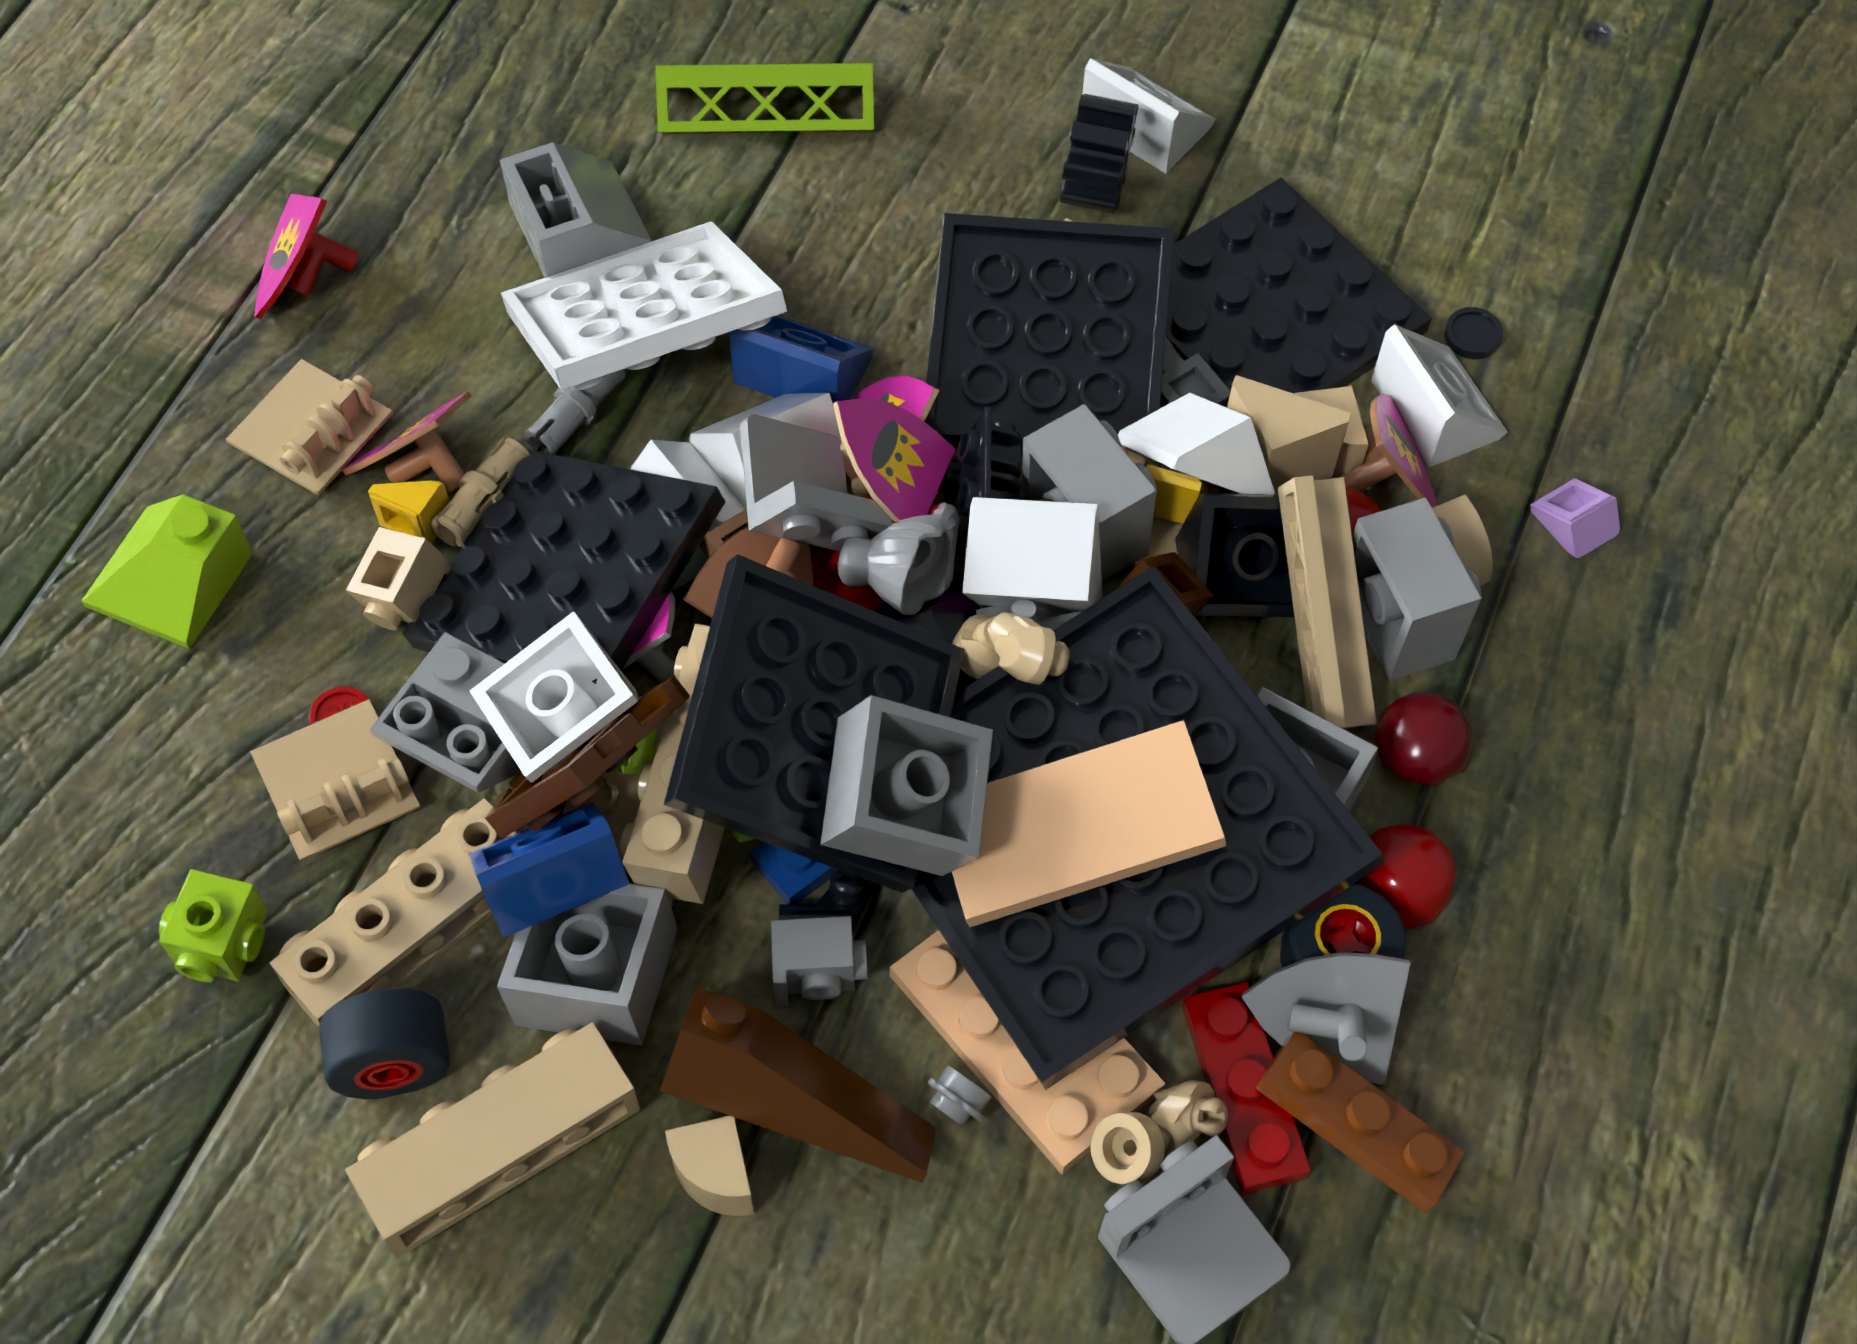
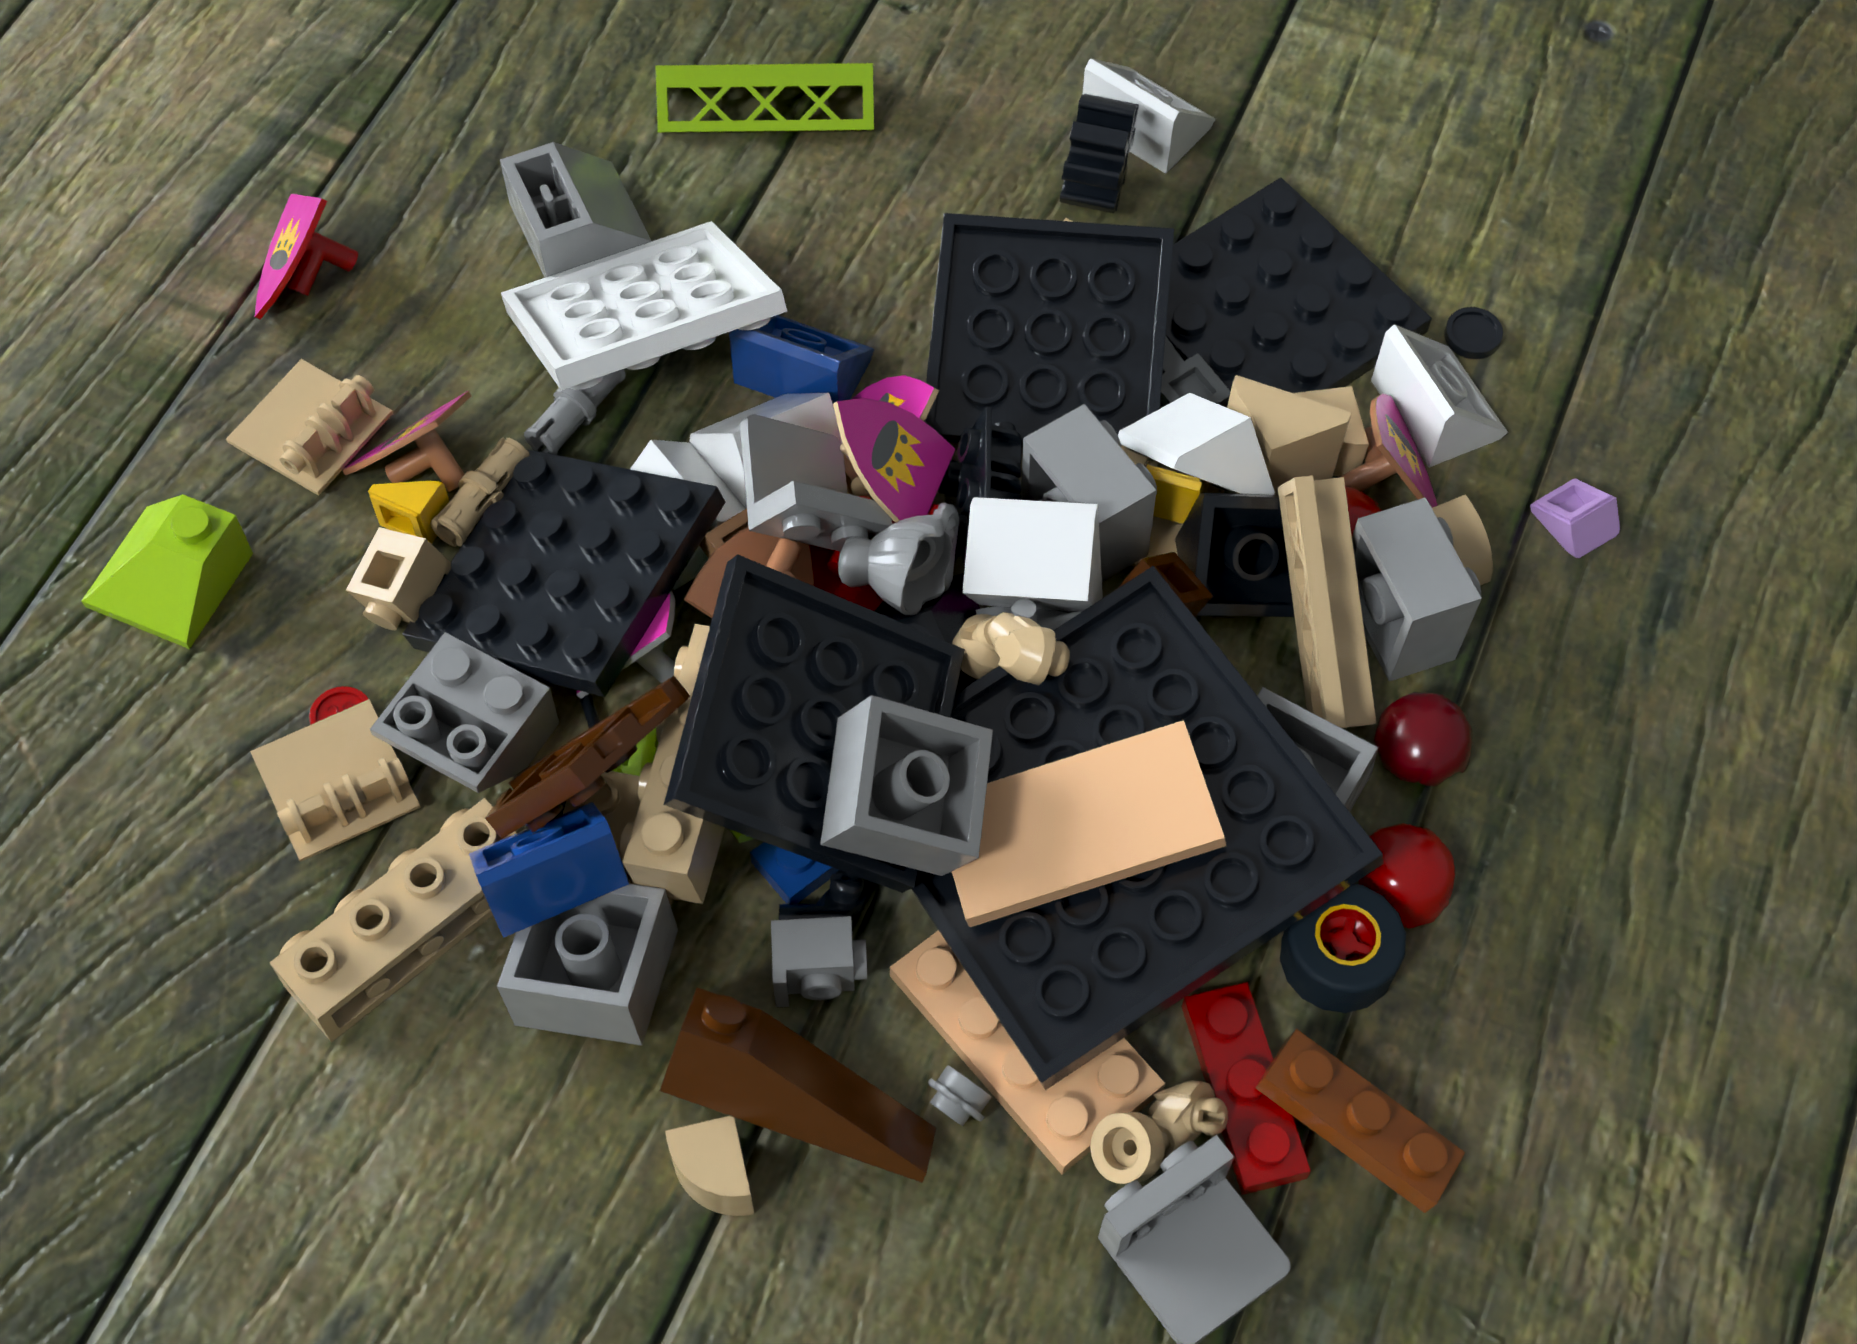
lime brick [159,869,269,983] -> none
black wheel [319,988,450,1100] -> none
tan brick [345,1022,640,1259] -> none
white slope [470,611,638,783] -> none
light grey shield [1242,952,1411,1085] -> none

